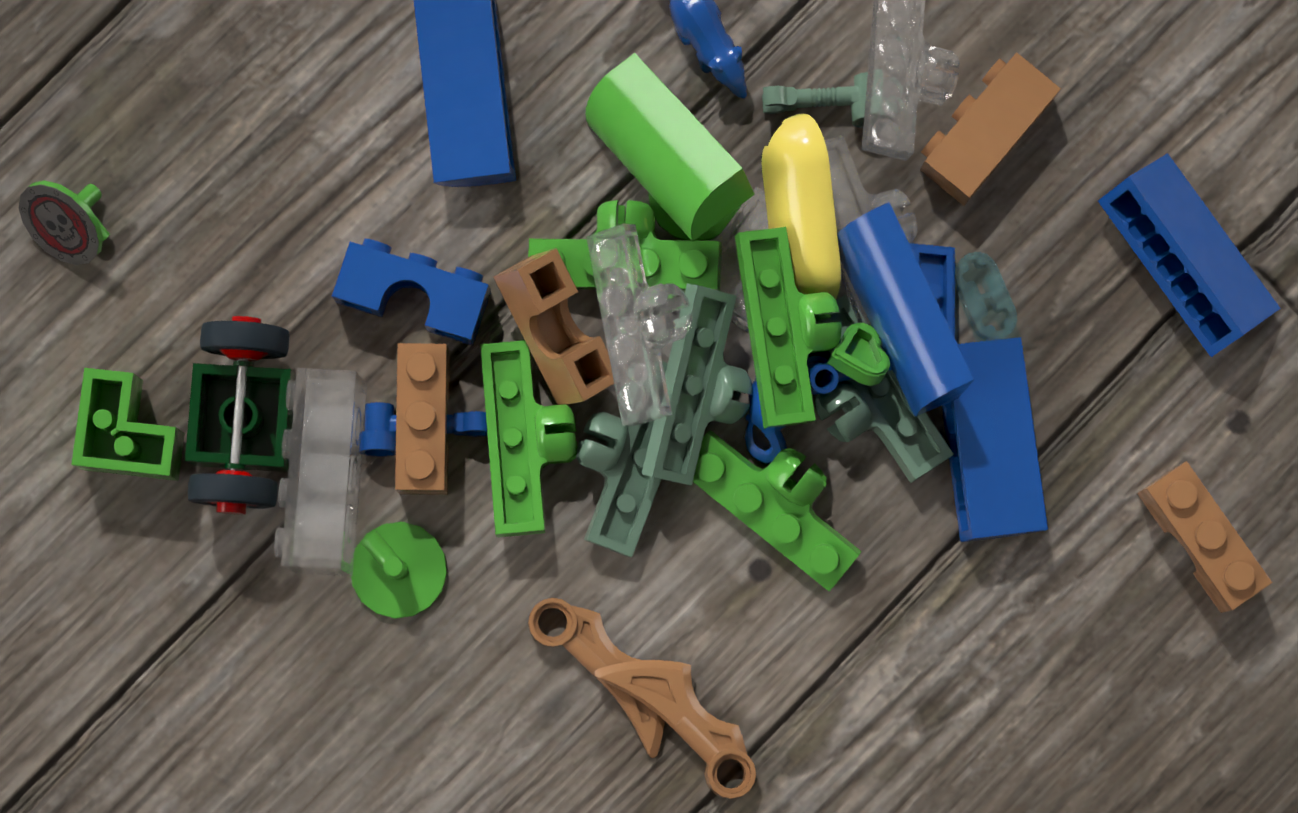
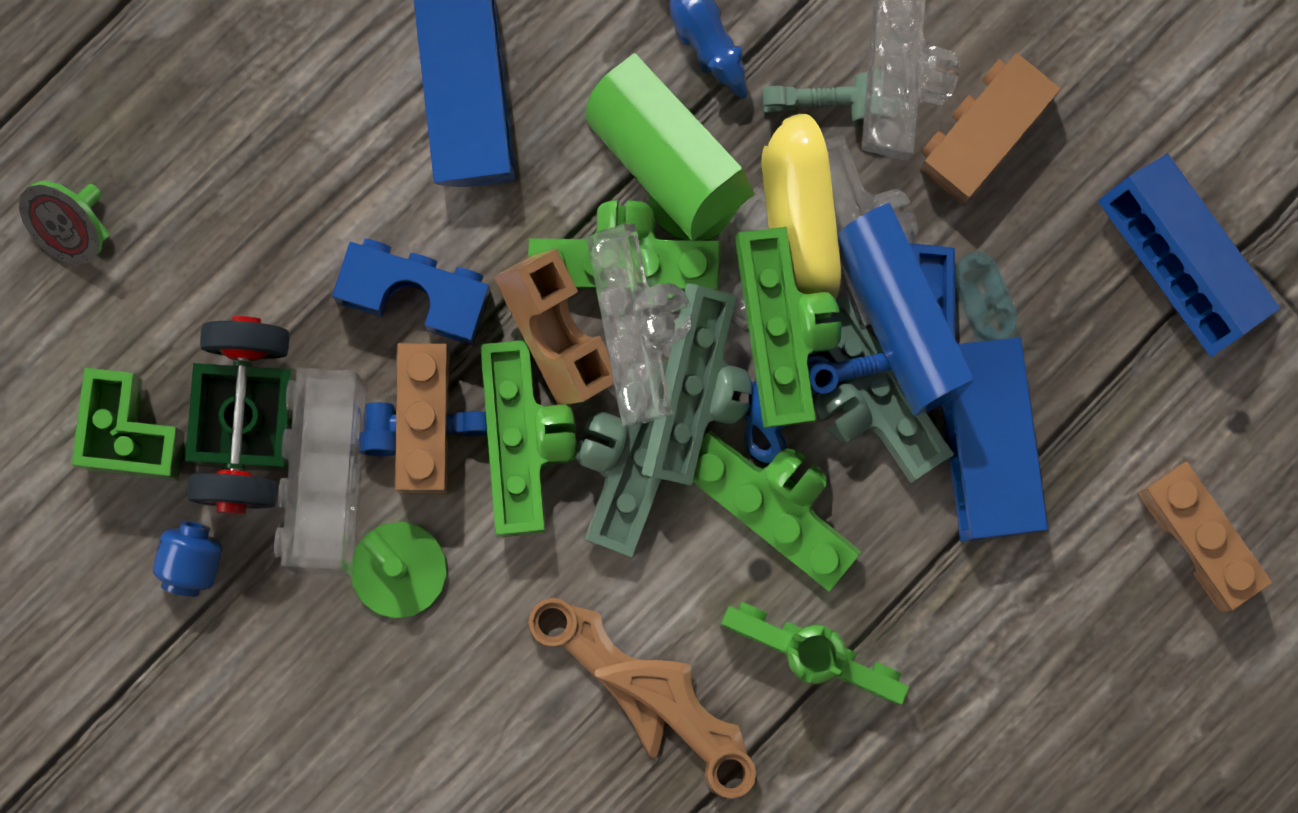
bright green tile [827,323,890,386] -> none
none -> blue head [153,521,222,597]
none -> bright green plate [720,602,910,705]

